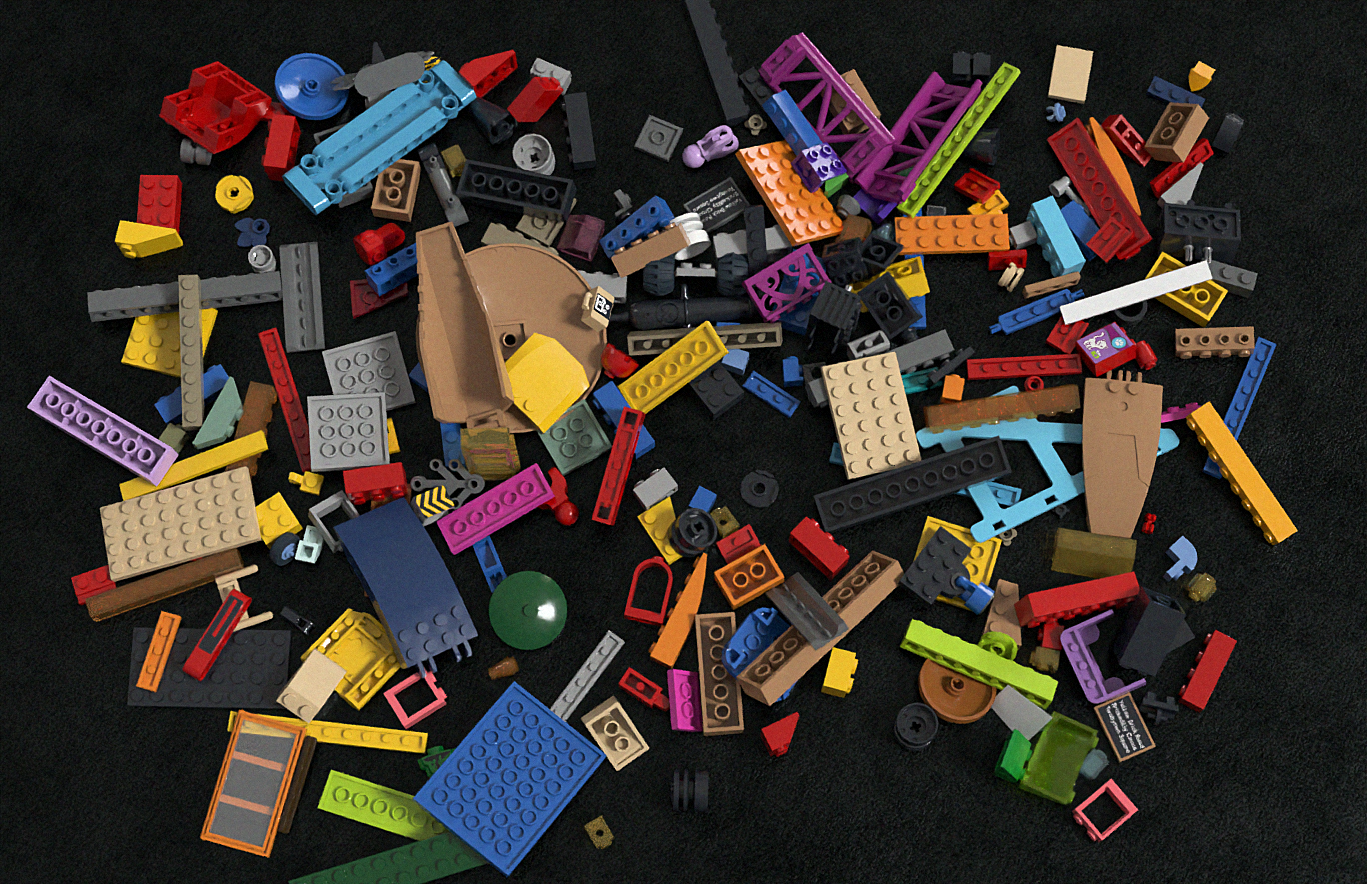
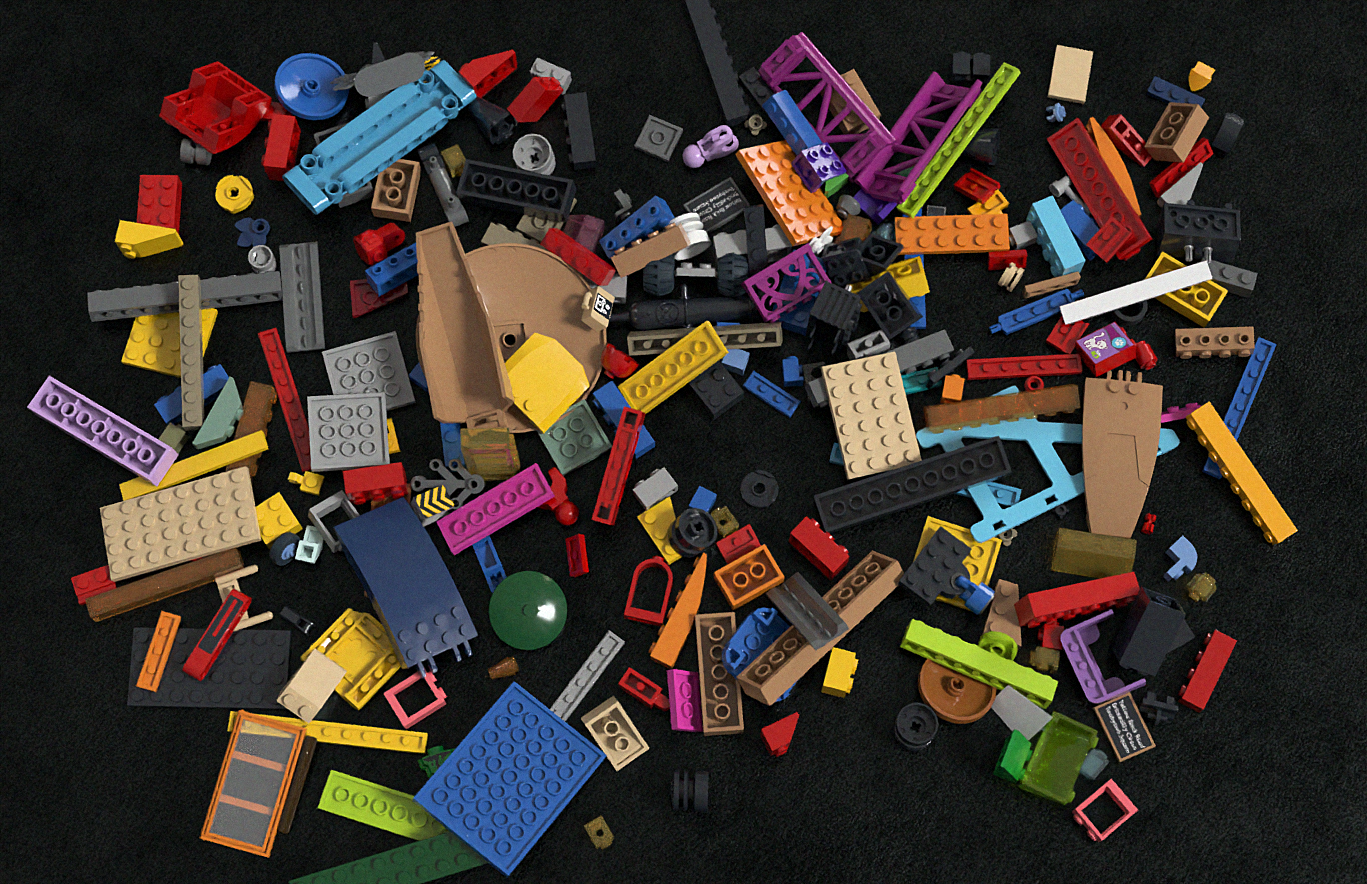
none -> red brick [540,228,617,286]
none -> red plate [565,534,589,577]
none -> white plate [809,226,833,256]

